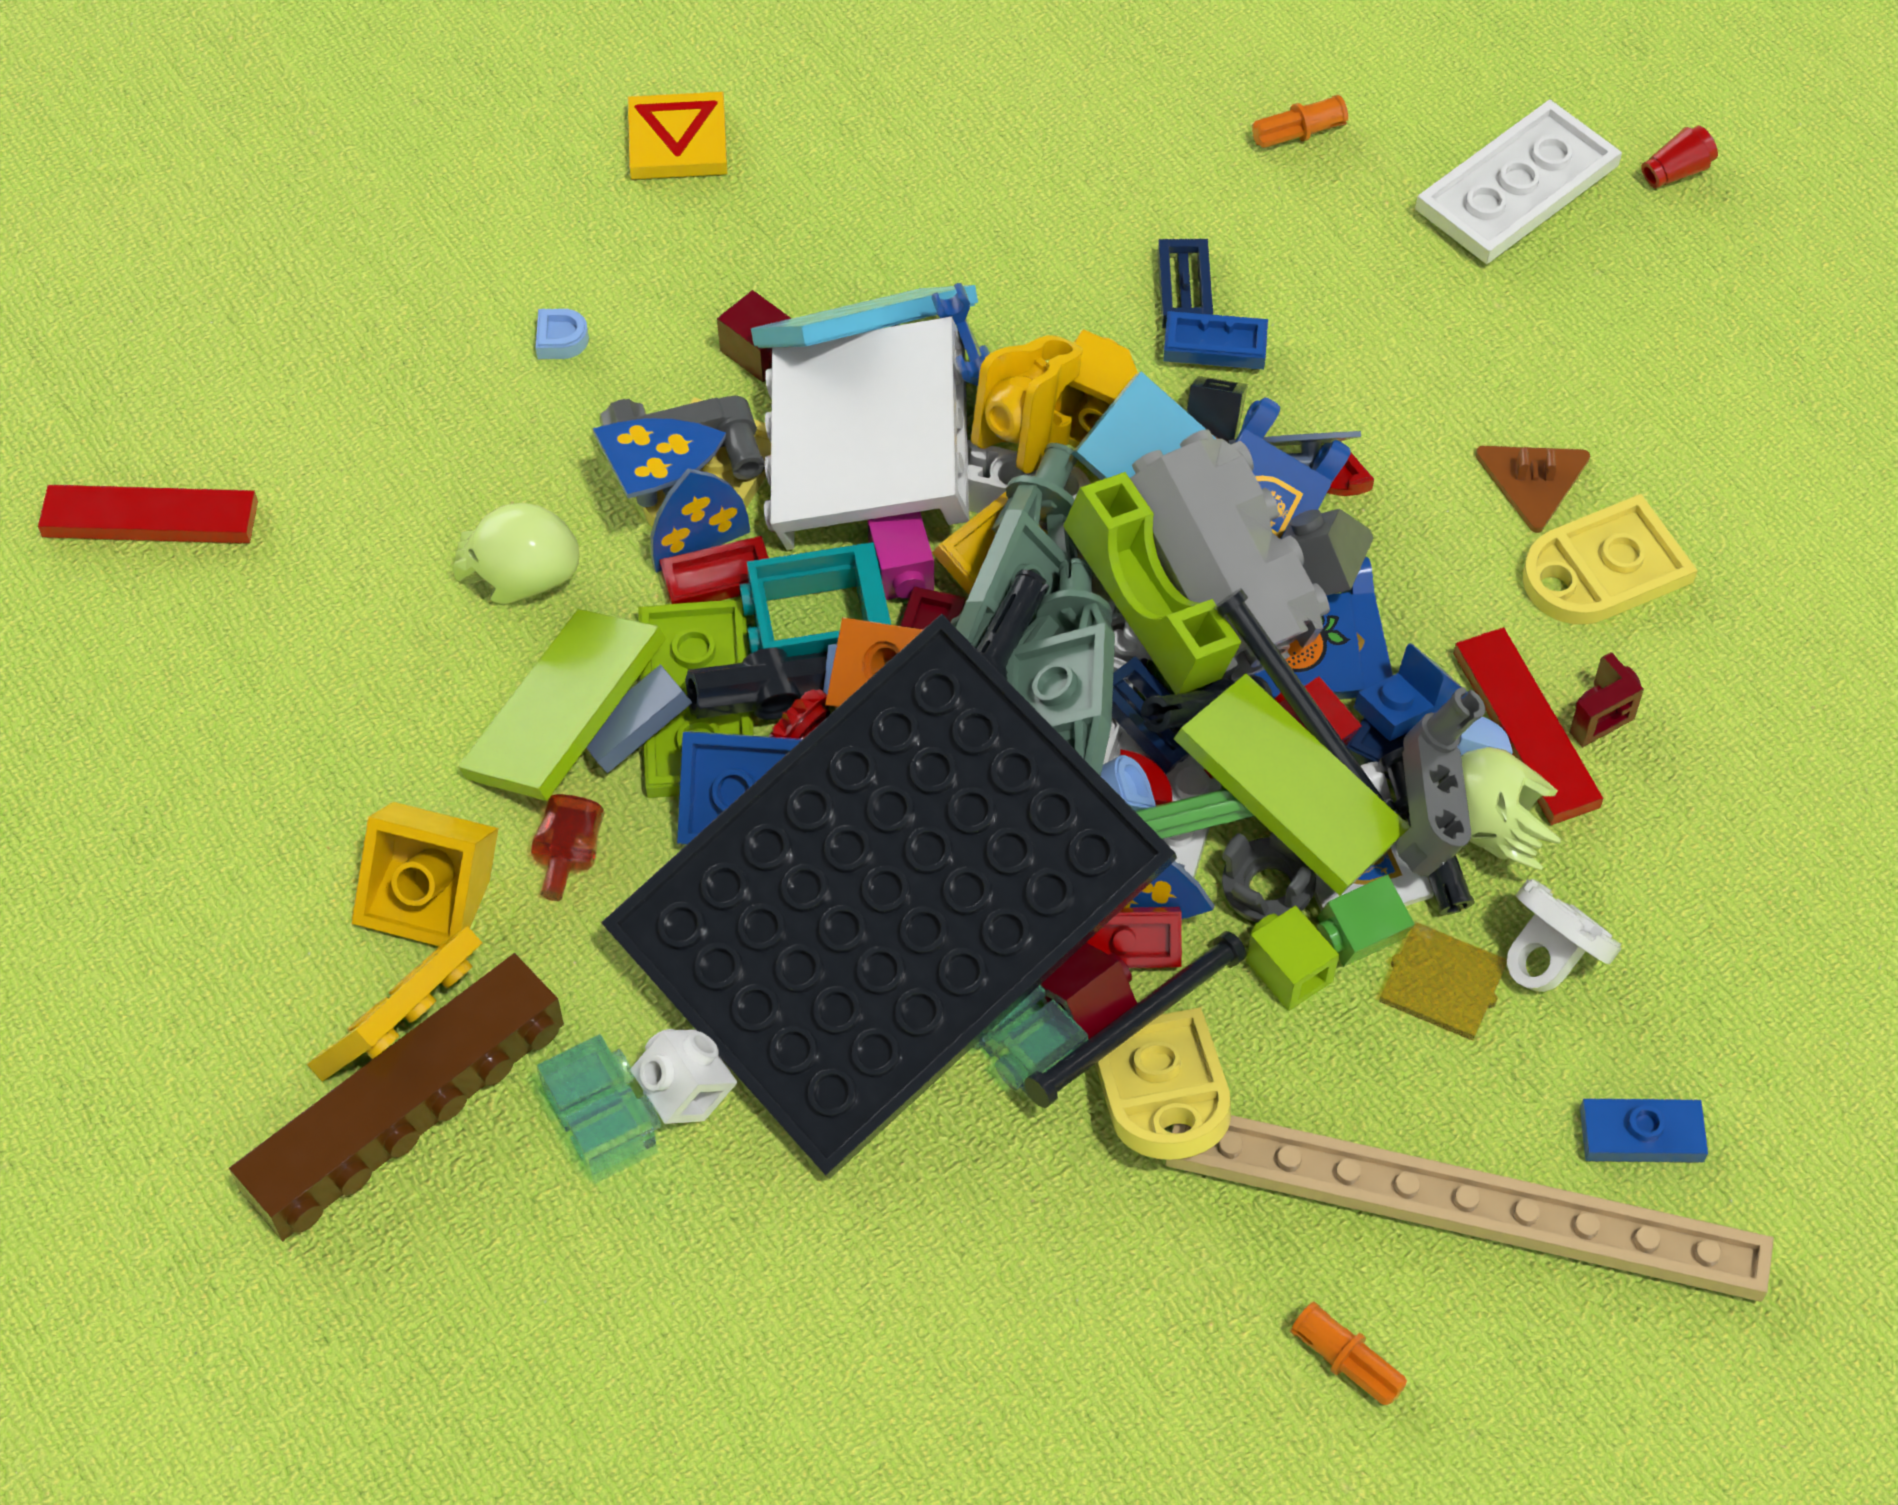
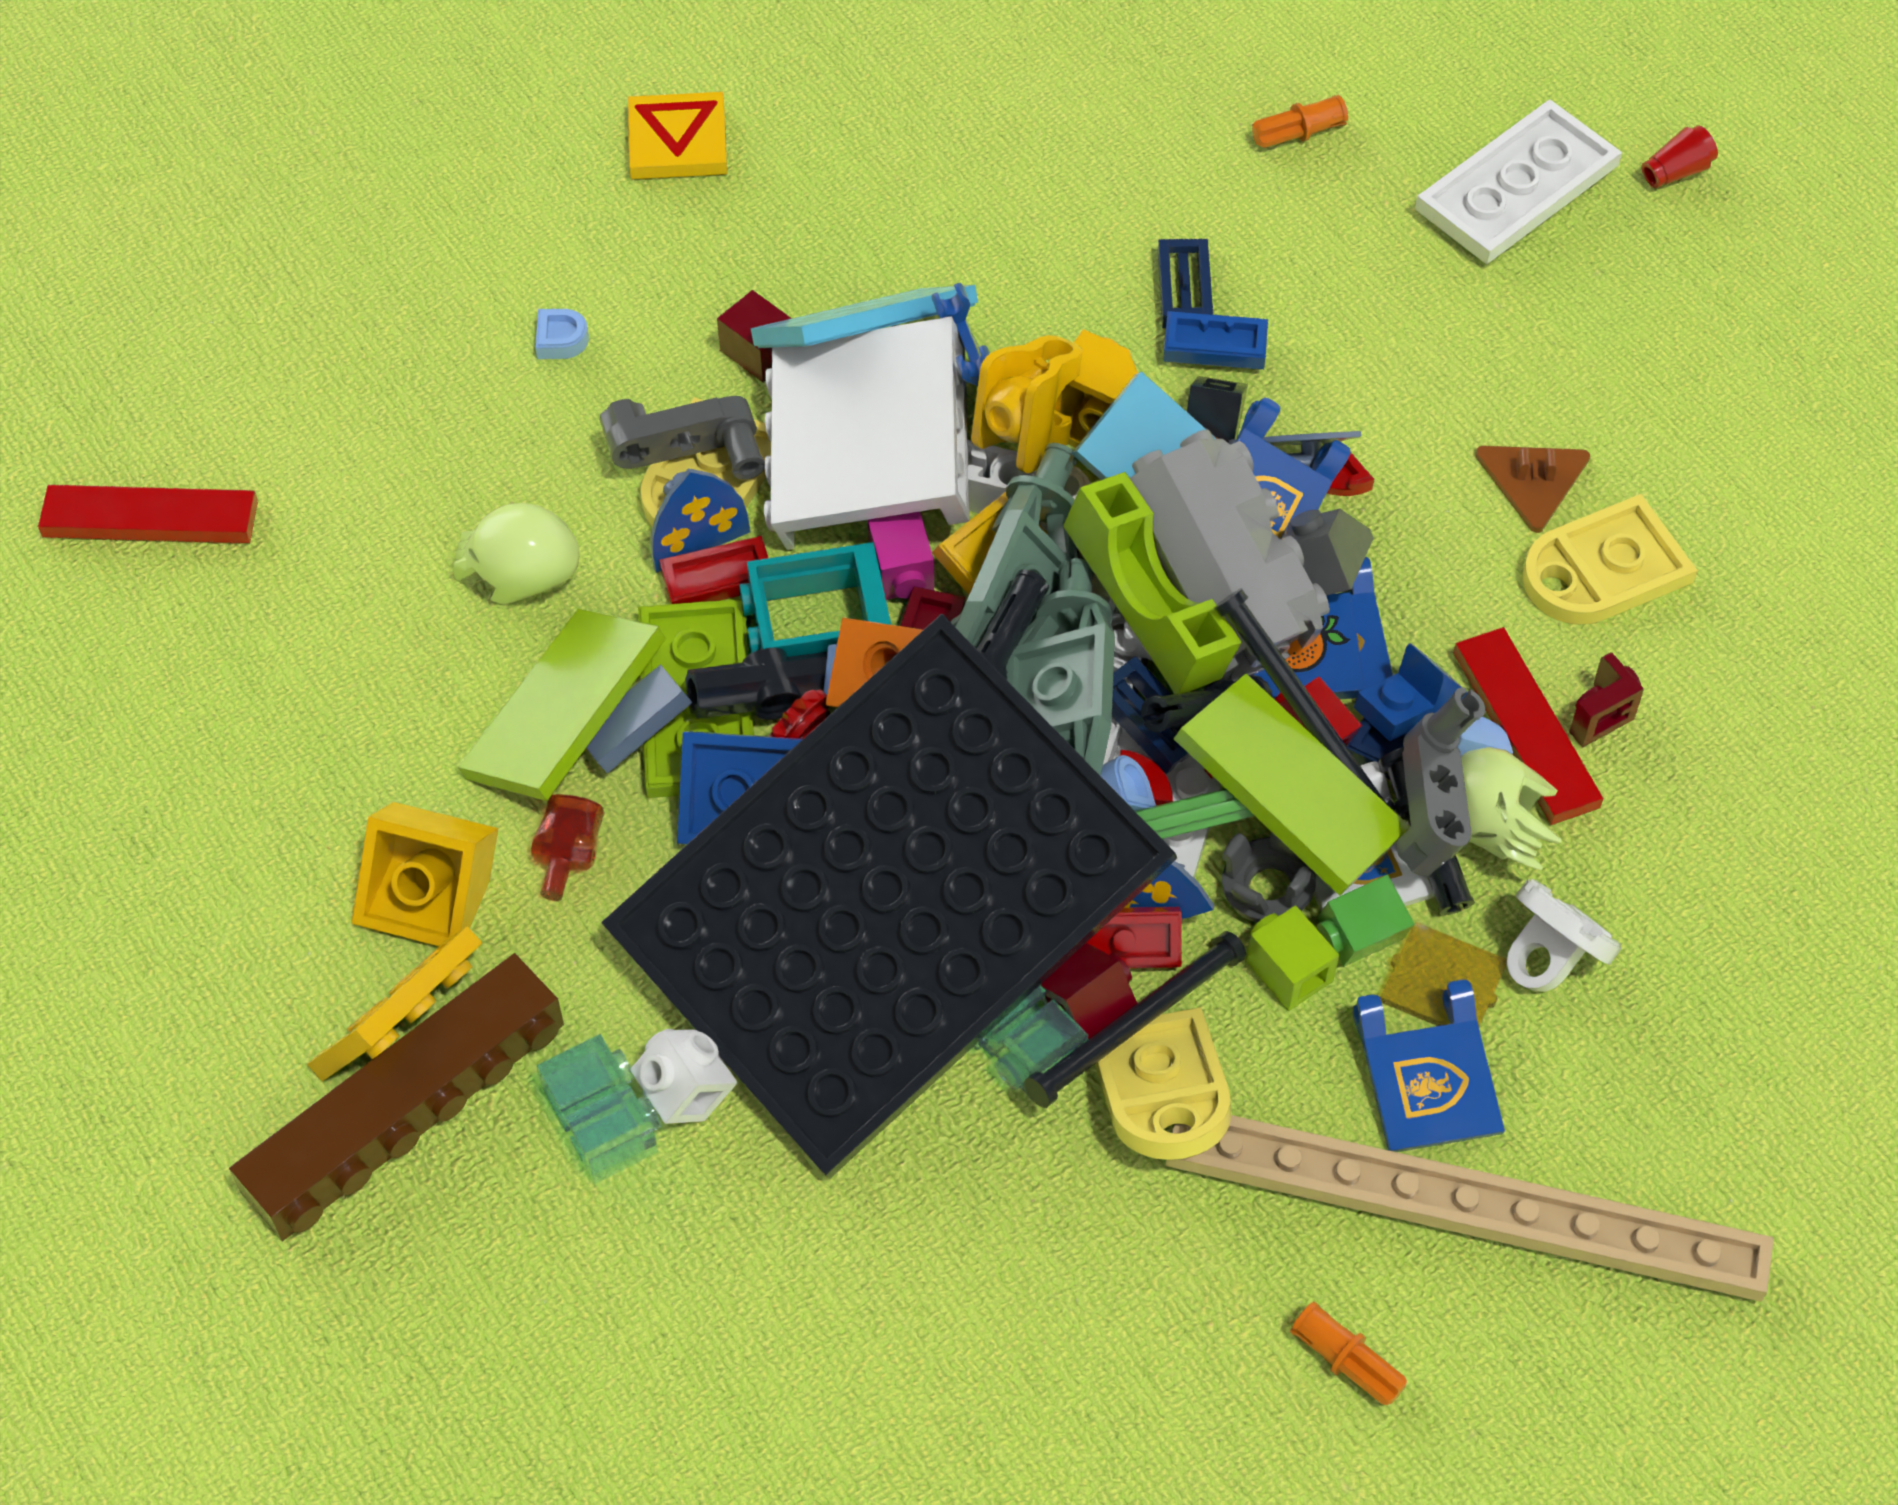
blue shield [593,418,726,507] -> none
blue plate [1580,1099,1708,1162] -> none
none -> blue flag [1352,980,1505,1152]

